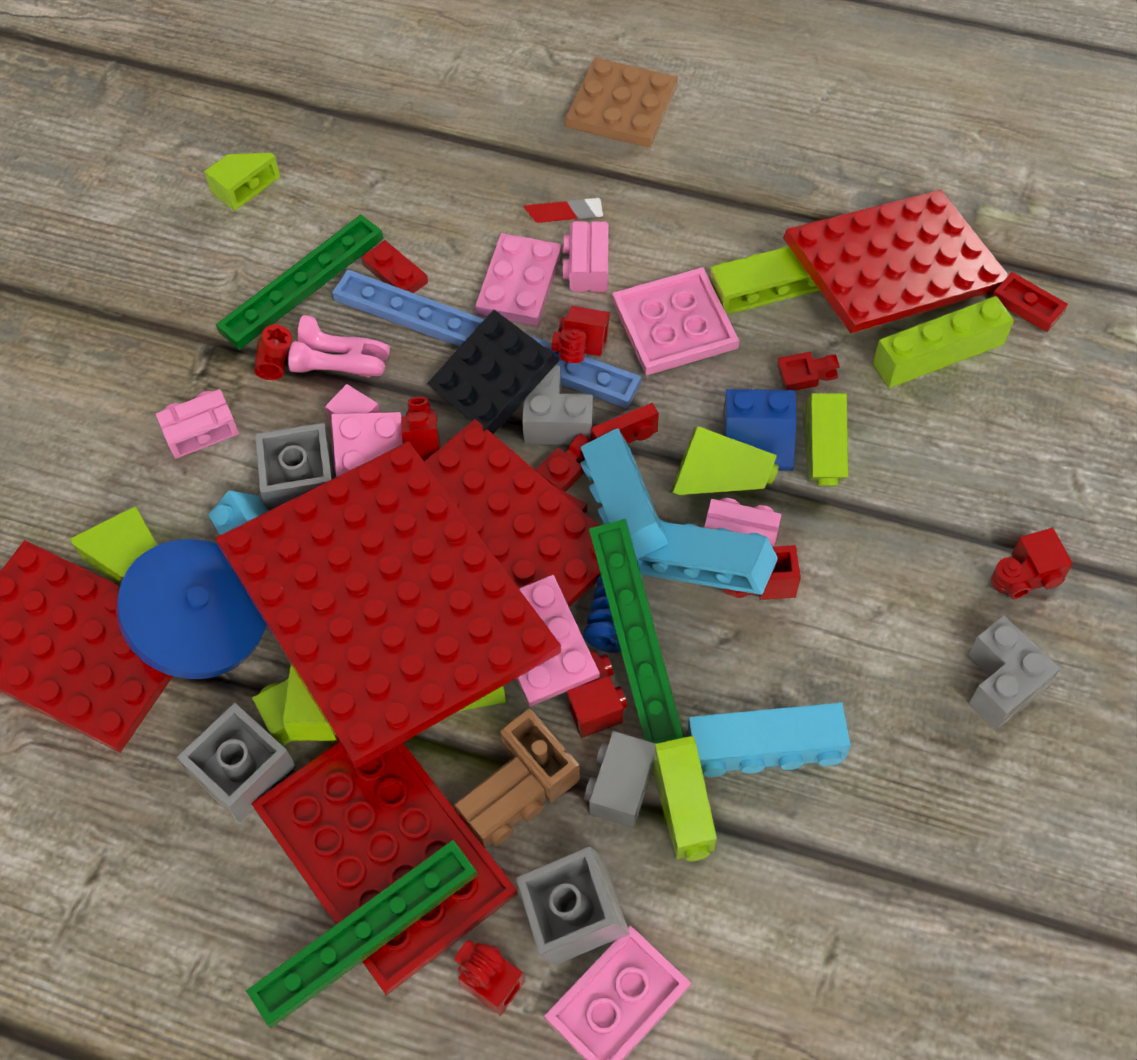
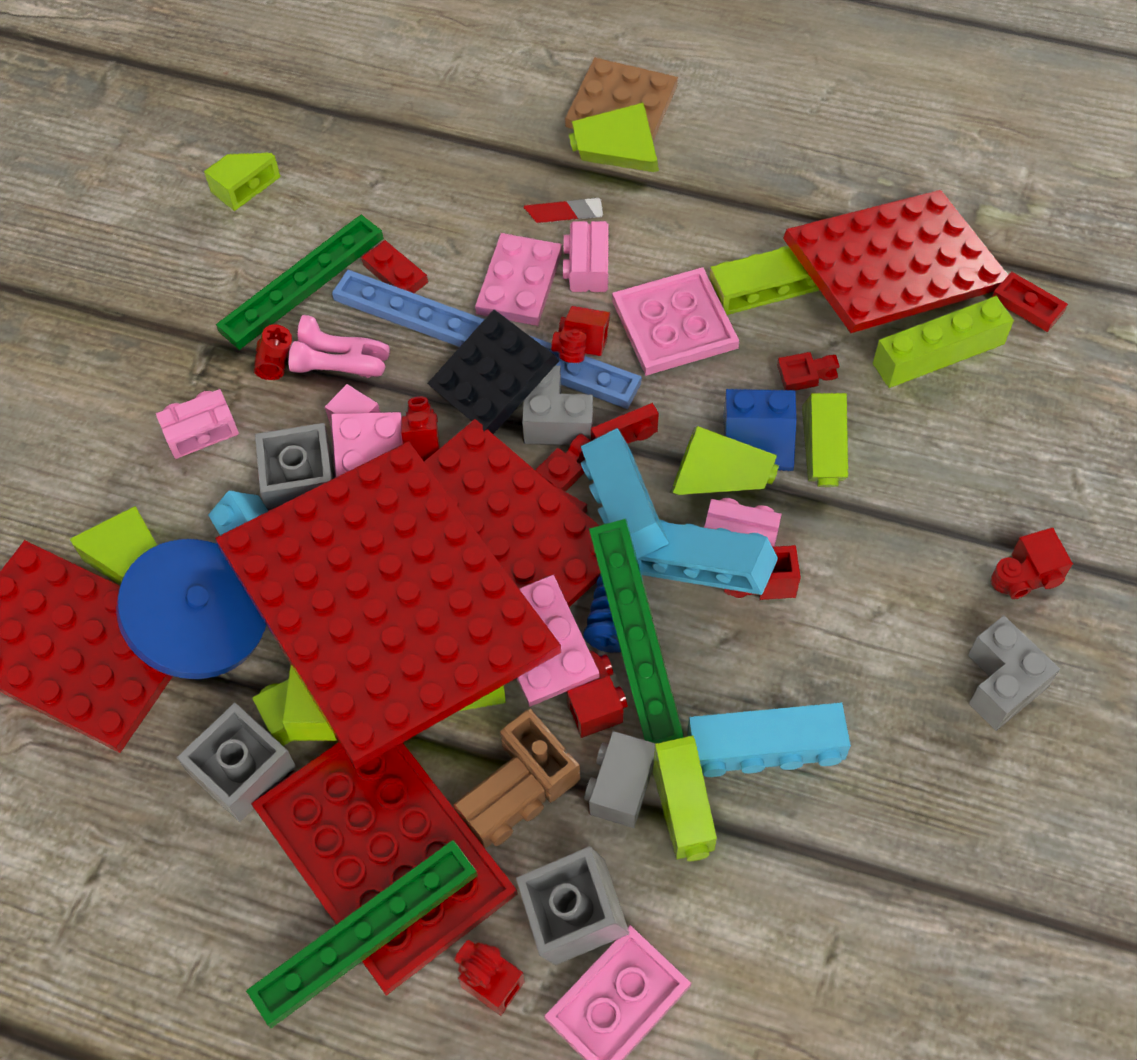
none -> lime slope [569,103,659,172]

